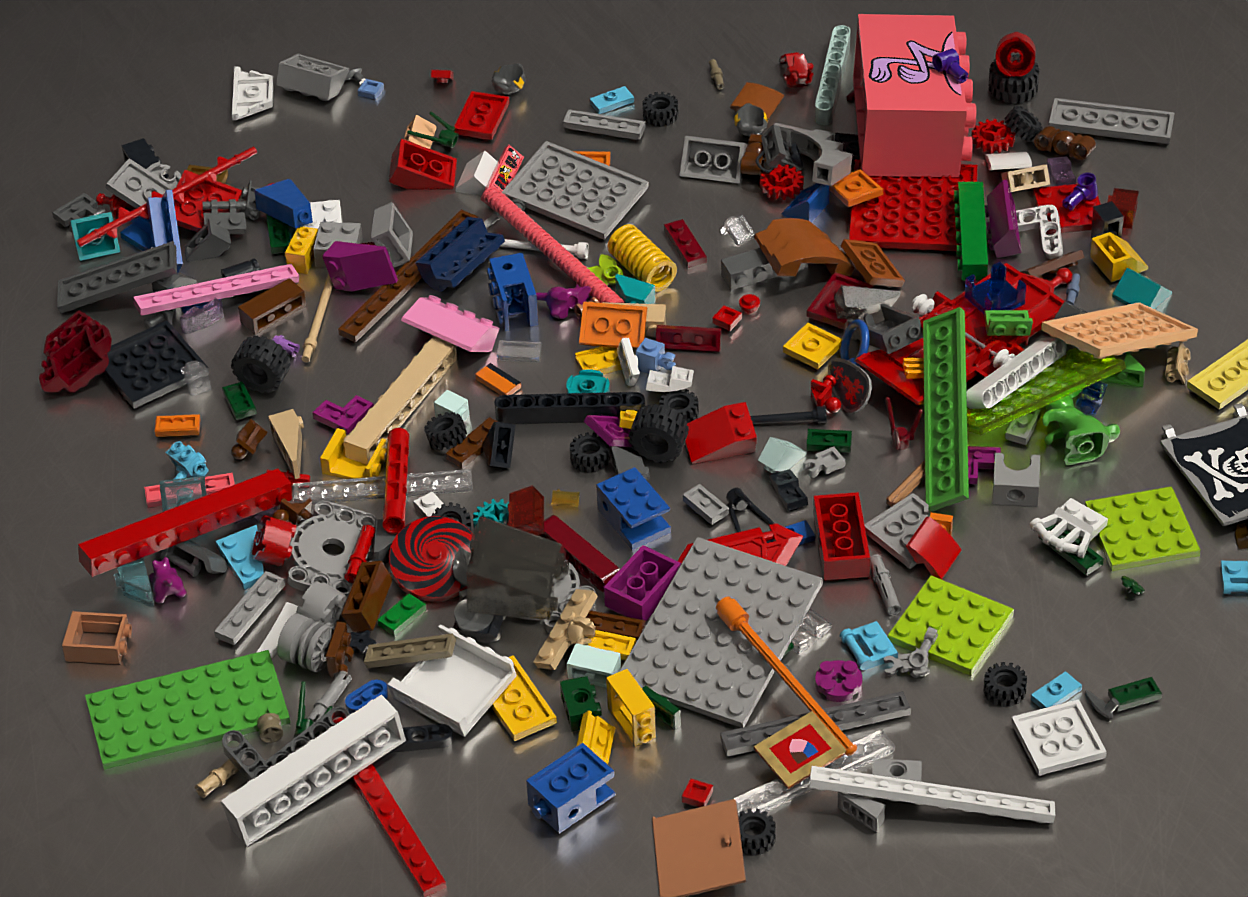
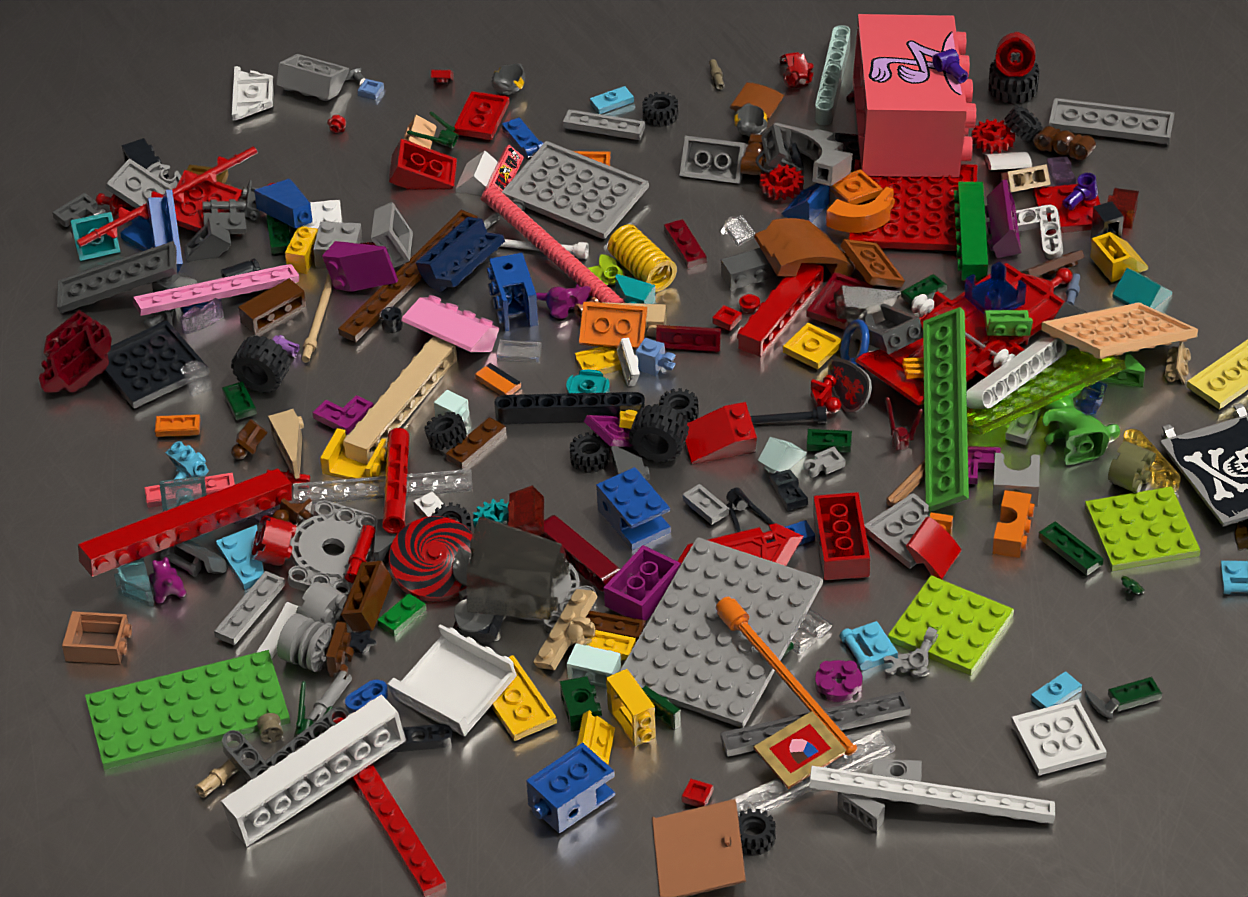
dark tan plate [364,633,457,668] -> none
black slope [482,421,516,469] -> none
clear yellow pin [552,489,580,506] -> none
white slope [646,366,694,392] -> none
light grey pin [870,554,901,615] -> none
black tyre [983,662,1027,707] -> none
white plate [1029,498,1108,558] -> none
none -> red plate [327,115,346,133]
none -> black wheel [381,307,403,333]
none -> blue plate [502,117,543,159]
none -> red brick [737,263,823,357]
none -> orange arch [826,187,895,233]
none -> dark green plate [901,274,947,306]
none -> orange arch [993,490,1035,558]
none -> olive brick [1108,441,1156,493]
none -> clear yellow beam [1123,429,1180,492]

